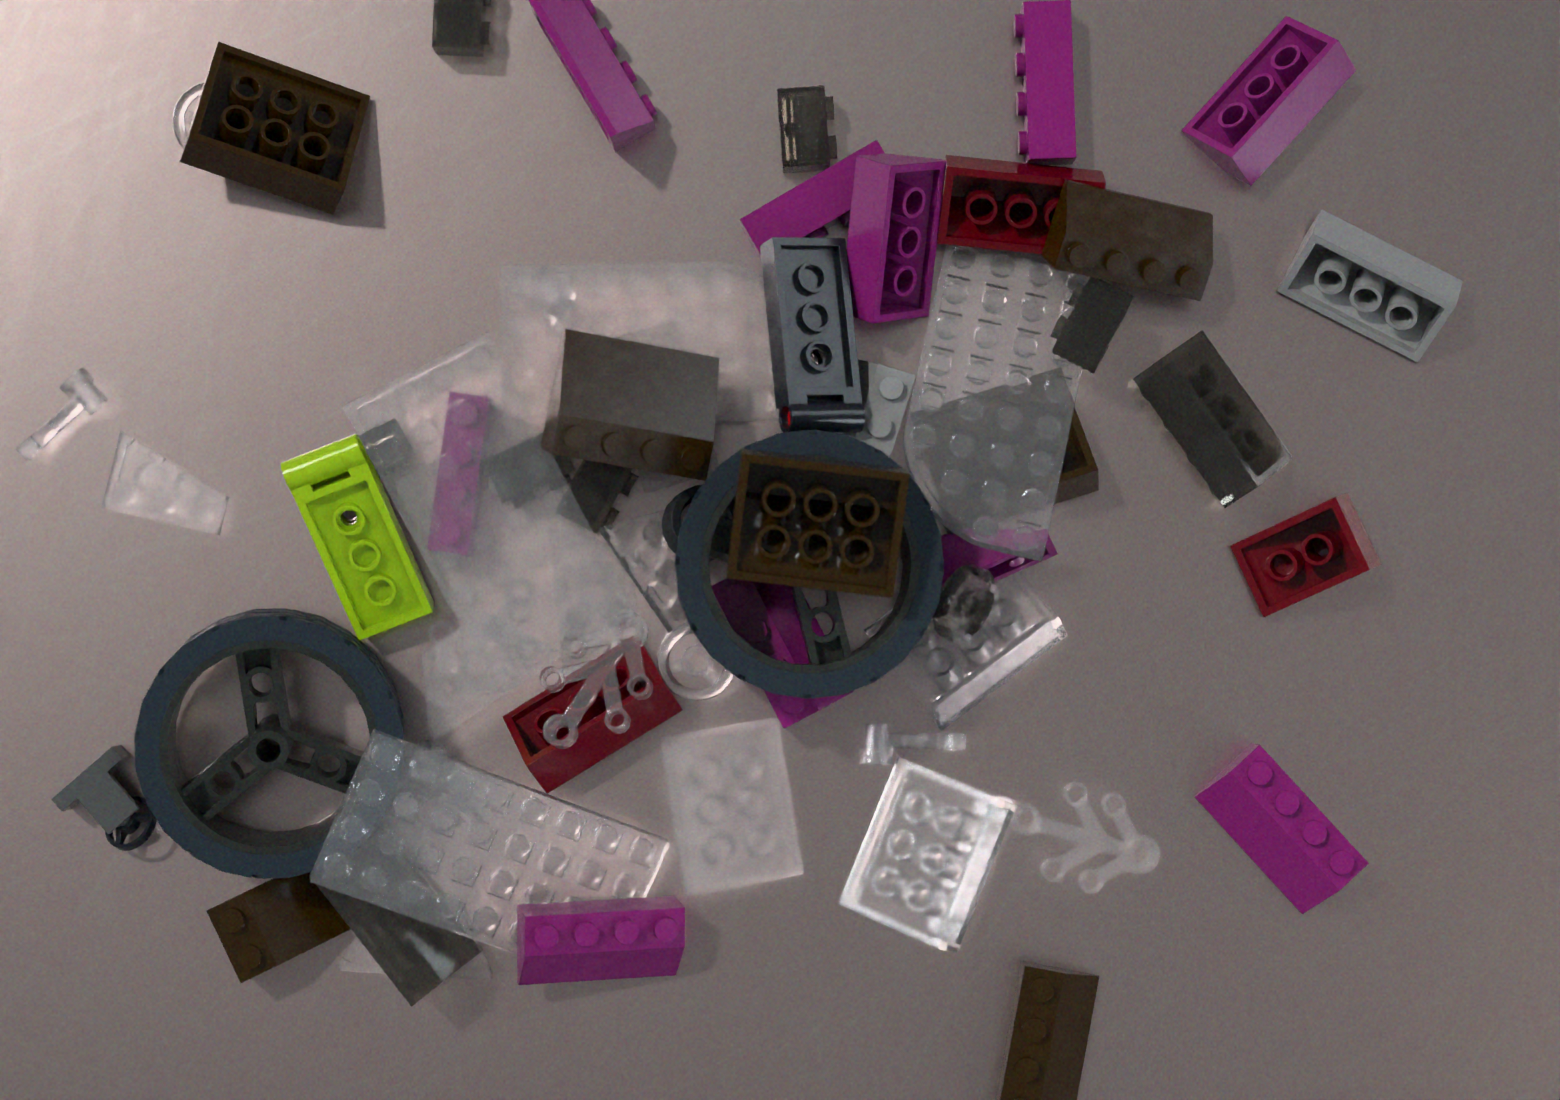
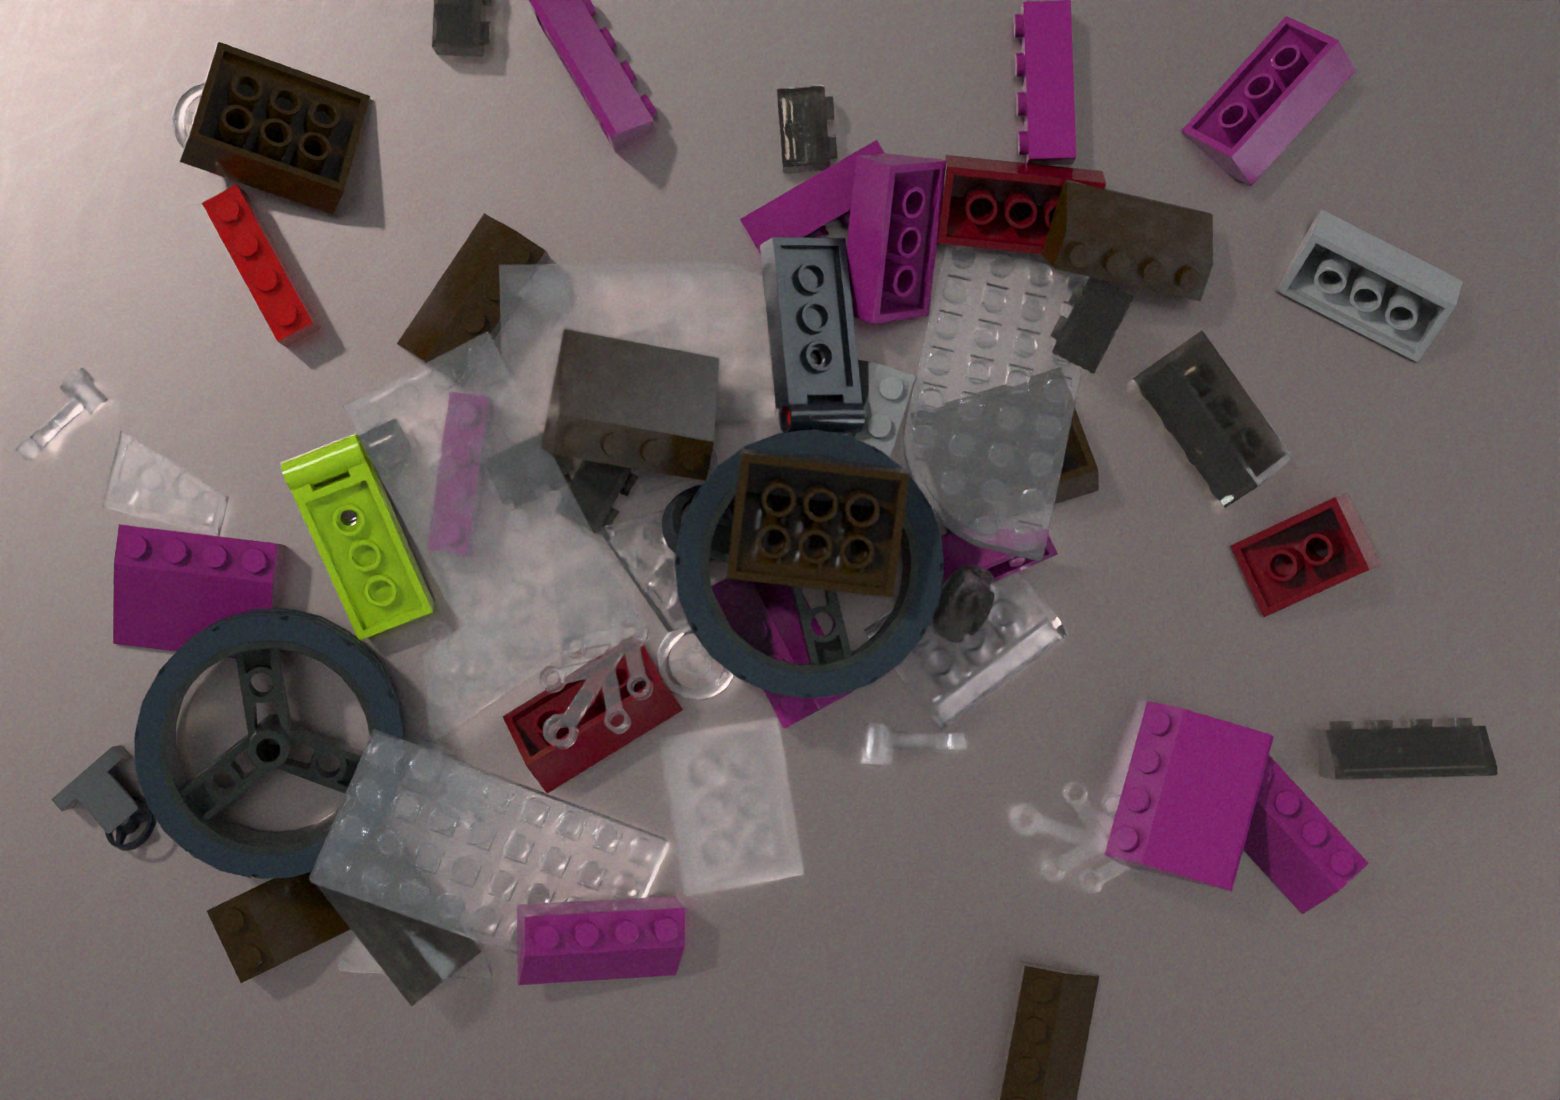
clear slope [838,757,1017,953] -> none
none -> magenta slope [113,524,286,659]
none -> red brick [202,184,320,347]
none -> dark brown slope [397,213,550,387]
none -> magenta slope [1104,701,1274,892]
none -> clear smoke slope [1318,717,1498,780]

